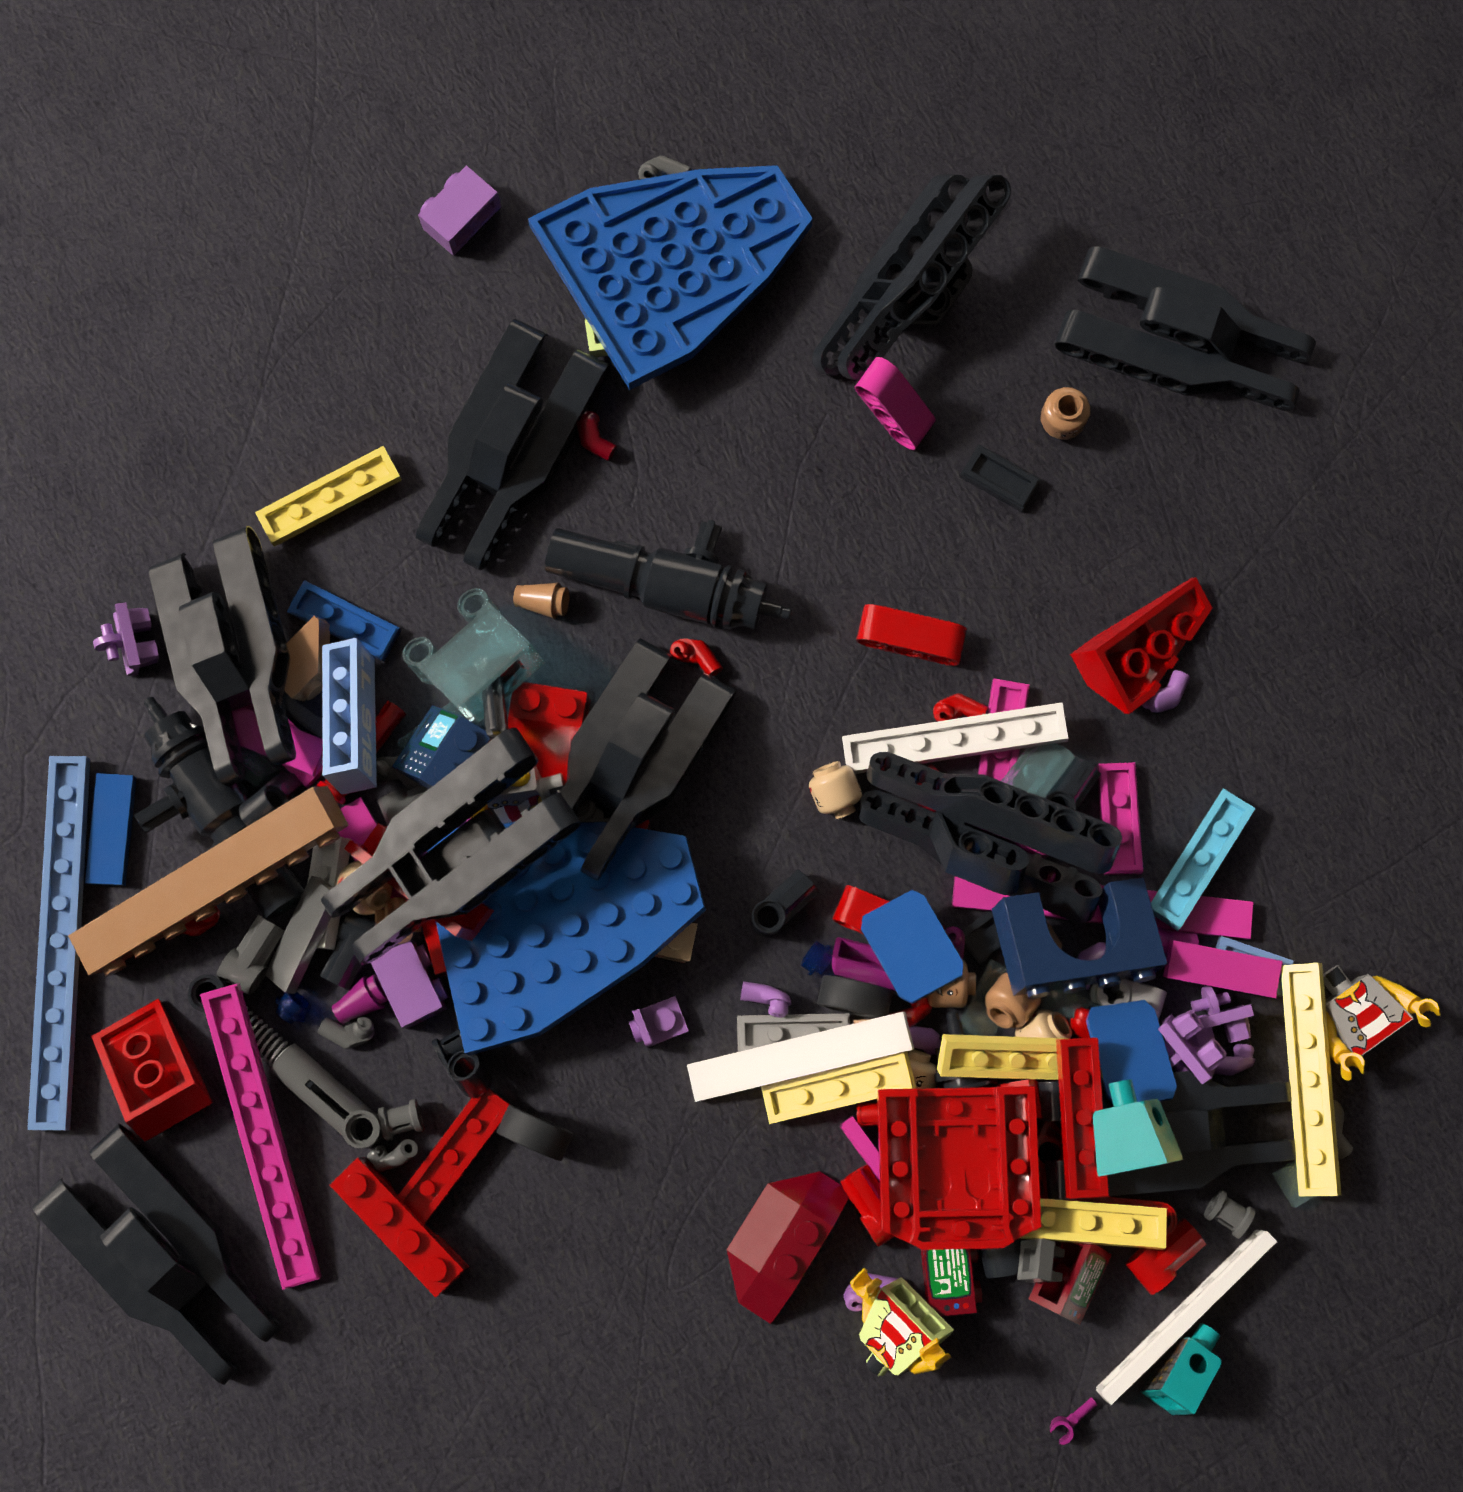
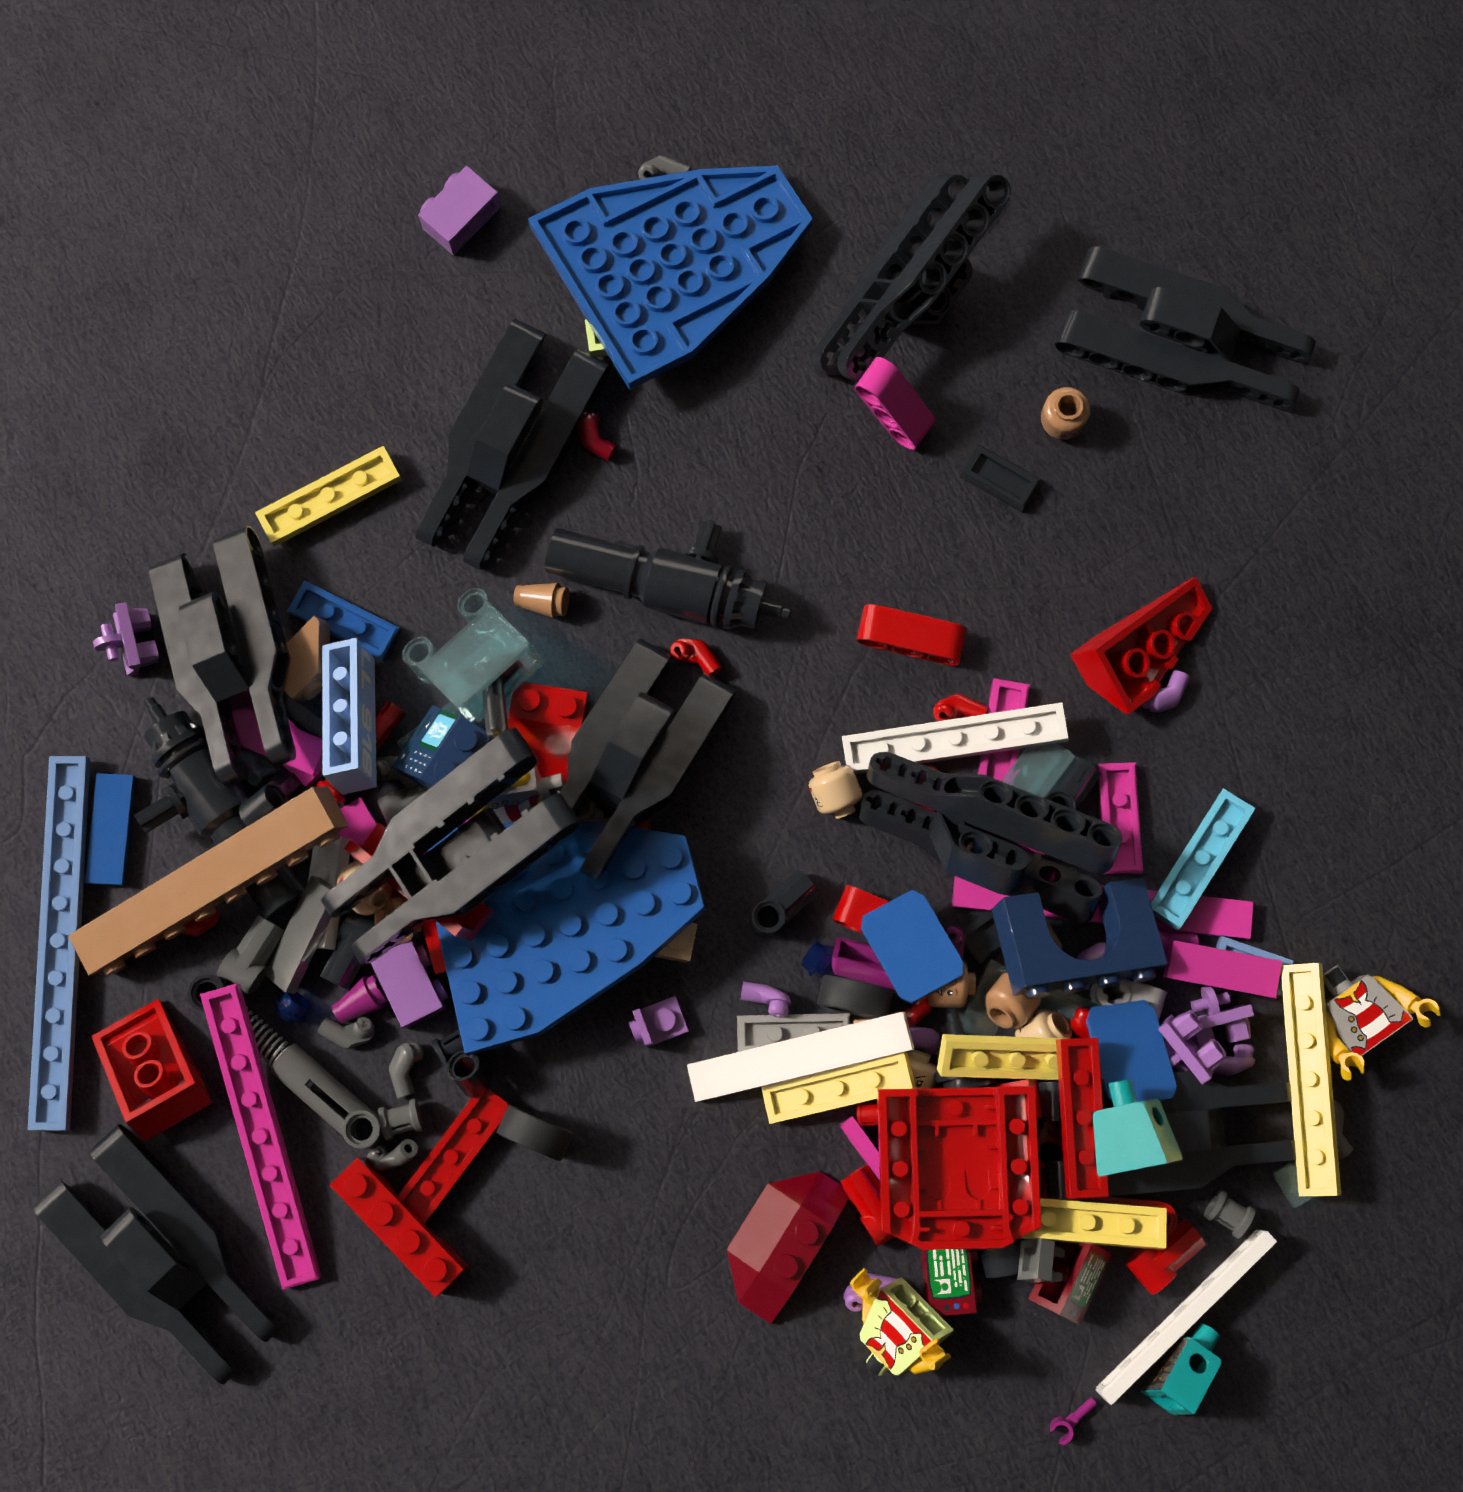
none -> dark grey arm [389,1042,424,1099]

